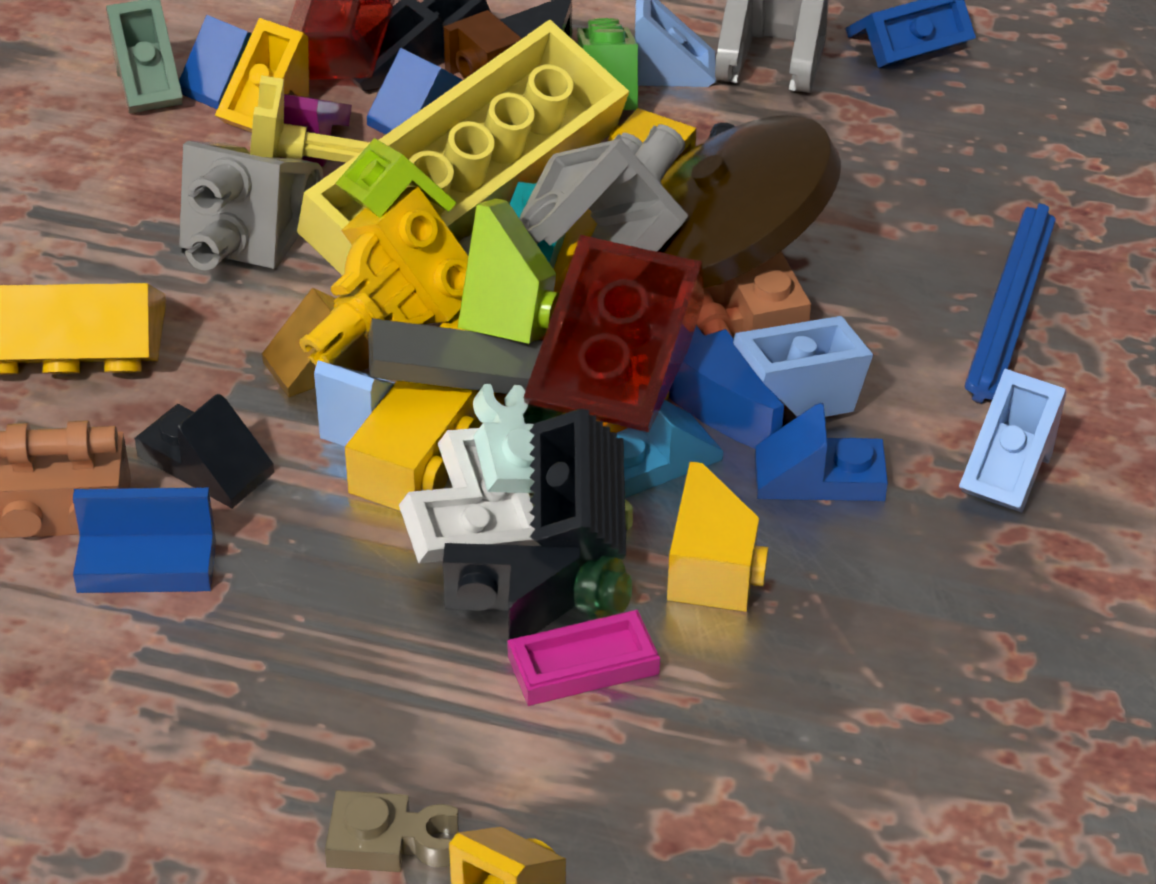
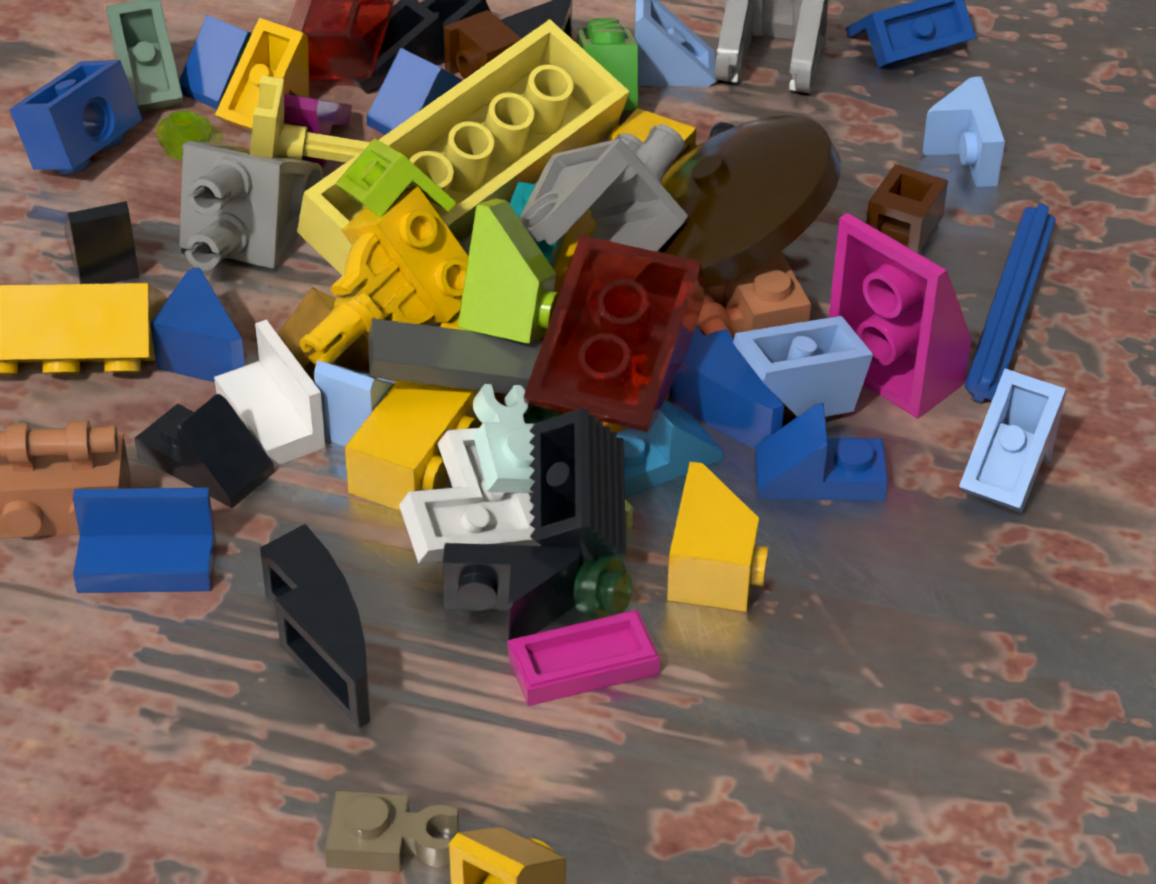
none -> blue brick [9,60,143,174]
none -> black slope [64,201,139,284]
none -> blue slope [151,267,245,383]
none -> clear neon green plate [156,110,212,160]
none -> white panel [214,320,326,467]
none -> black slope [260,524,370,728]
none -> dark pink slope [829,213,971,419]
none -> reddish brown brick [866,164,948,255]
none -> light blue slope [922,77,1005,187]

